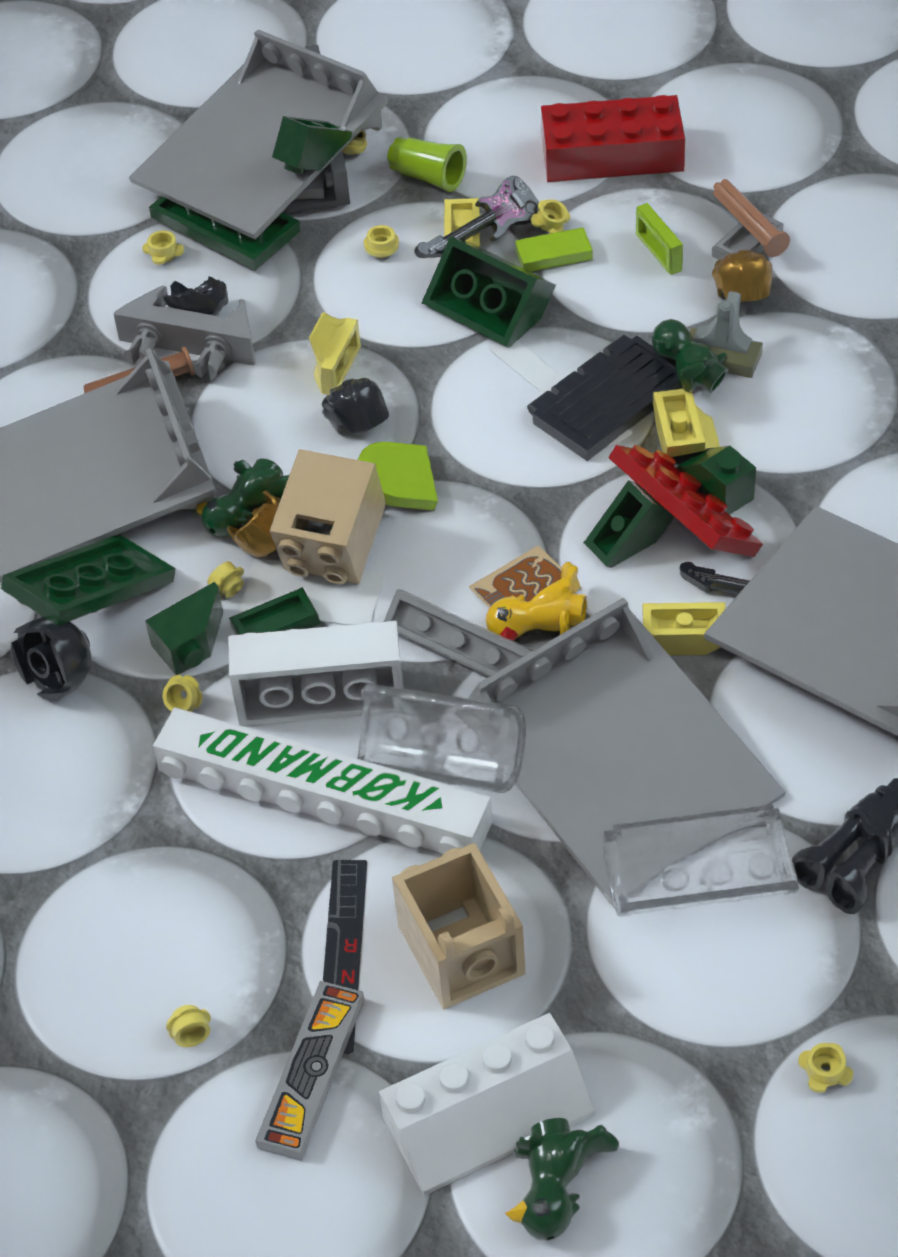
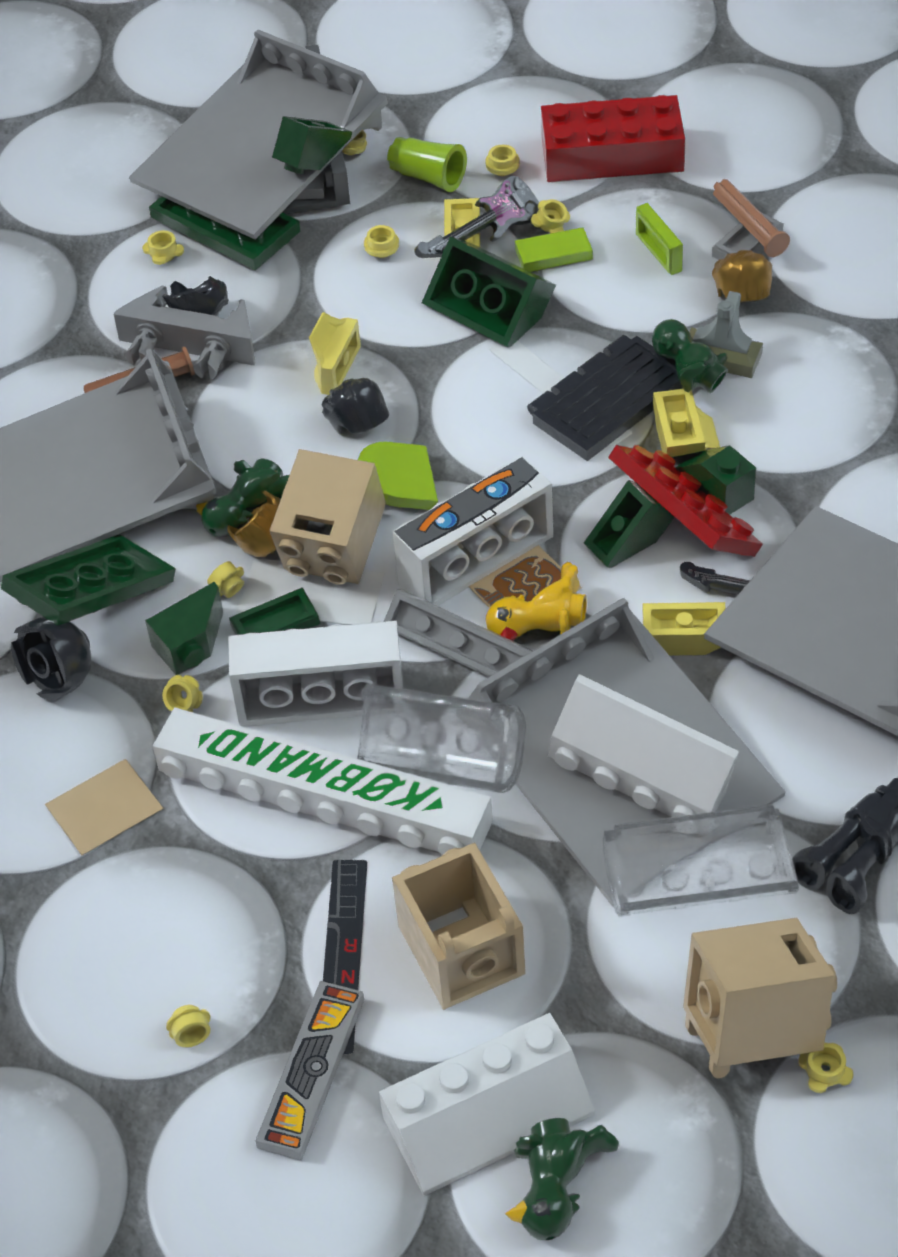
none -> tan sticker [45,759,164,855]
none -> white brick [392,456,553,606]
none -> light yellow plate [485,144,520,176]
none -> white slope [548,674,739,833]
none -> tan container [683,918,837,1078]

